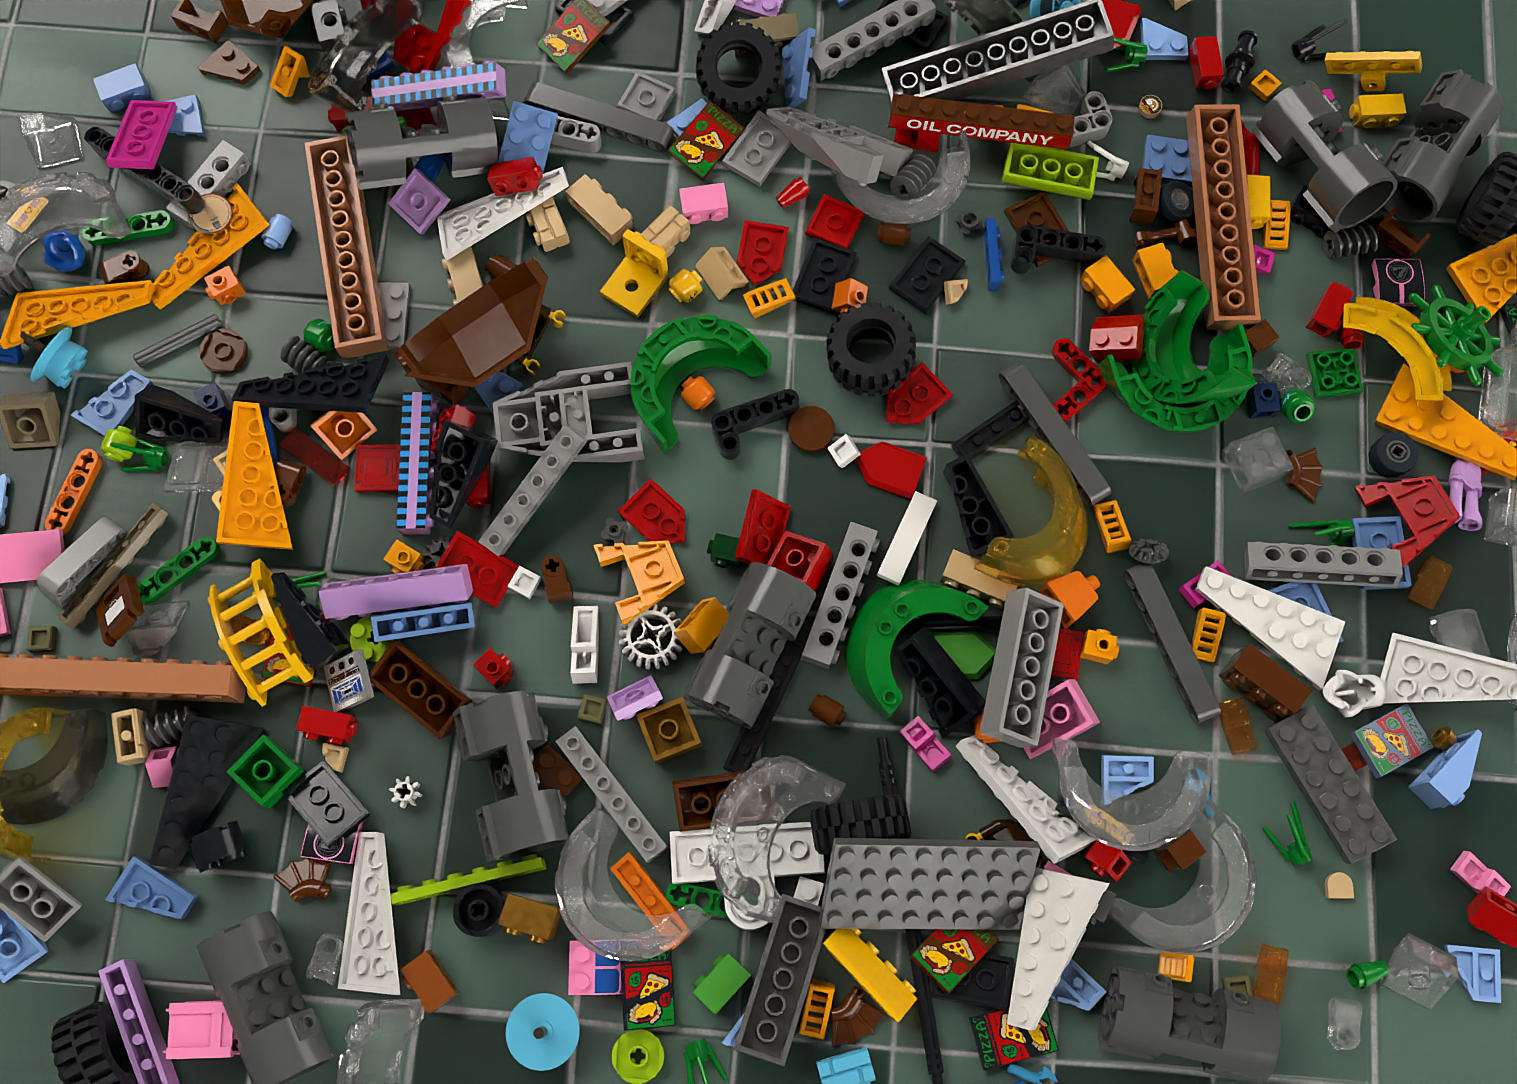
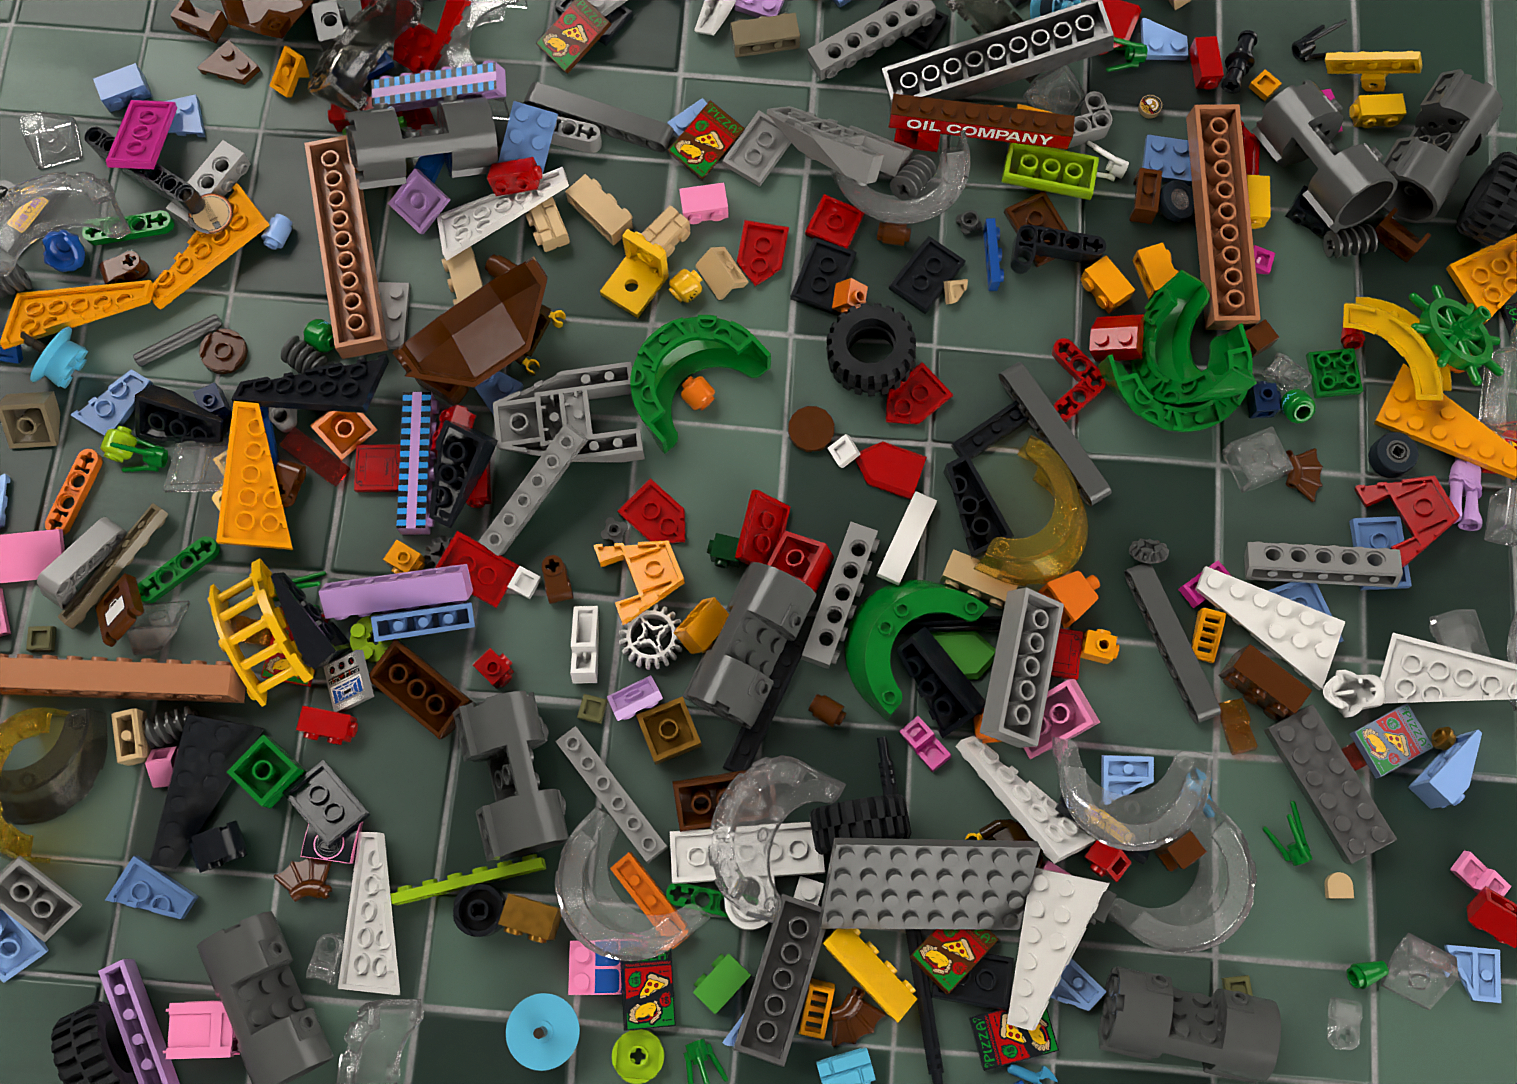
orange brick [204,265,246,306] -> none
tan tile [322,743,349,773] -> none
white gear [389,776,423,808] -> none
dark orange brick [400,950,460,1013] -> none
reddish brown wing [532,744,583,797] -> none
light grey tile [617,71,676,121] -> none
black tyre [696,21,781,115] -> none
black beam [711,389,799,460] -> none
light orange slope [743,278,796,319] -> none
red cone [776,177,810,209] -> none
medium blue wing [782,27,816,108] -> none
light orange slope [1093,500,1131,553] -> none
reddish brown brick [1133,219,1197,247] -> none
light orange slope [1158,952,1194,982] -> none
clear orange slope [1252,944,1289,1005] -> none
light orange slope [1263,200,1290,250] -> none
green plant [1288,519,1354,546] -> none
red brick [1305,281,1353,338] -> none
black slope [1371,259,1425,306] -> none
clear orange slope [1407,555,1453,610] -> none

